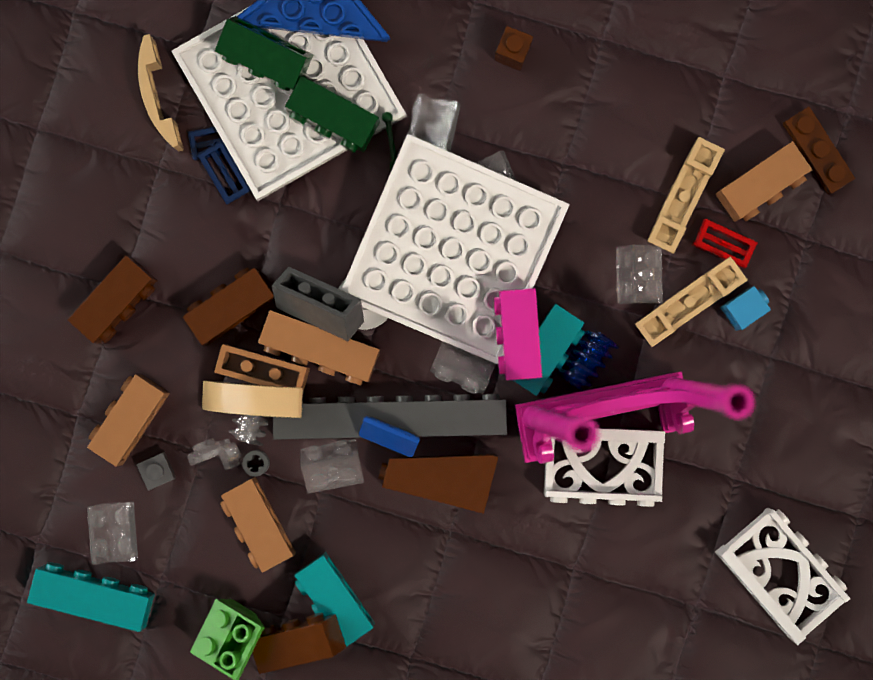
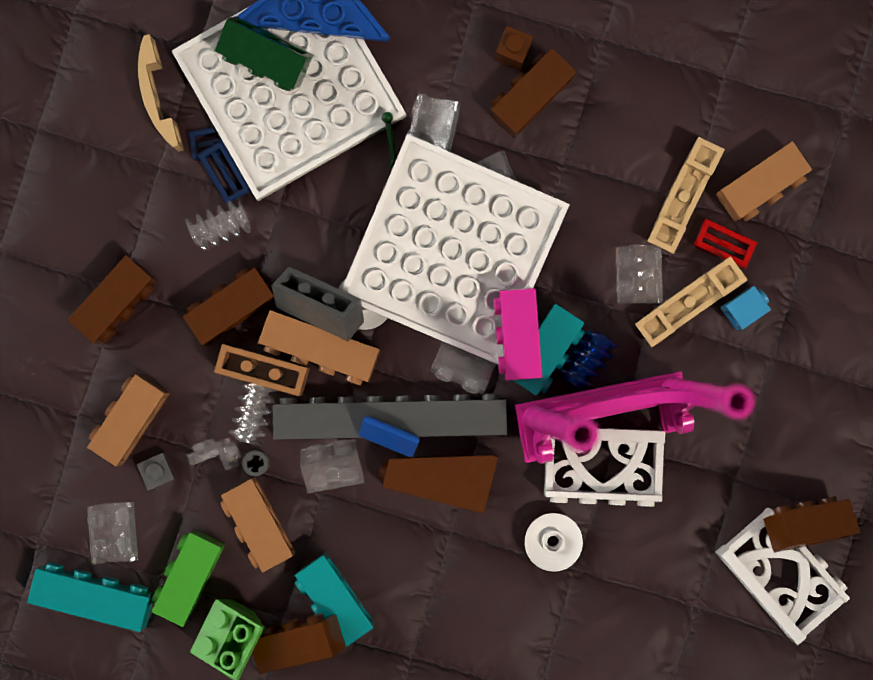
tan slope [202,381,303,418] -> none
dark green brick [285,76,380,153] -> none
reddish brown plate [782,107,856,195] -> none
none -> bright green brick [151,529,225,627]
none -> clear piece [185,197,251,251]
none -> reddish brown brick [490,48,577,139]
none -> white dish [524,513,583,572]
none -> reddish brown brick [763,496,861,553]

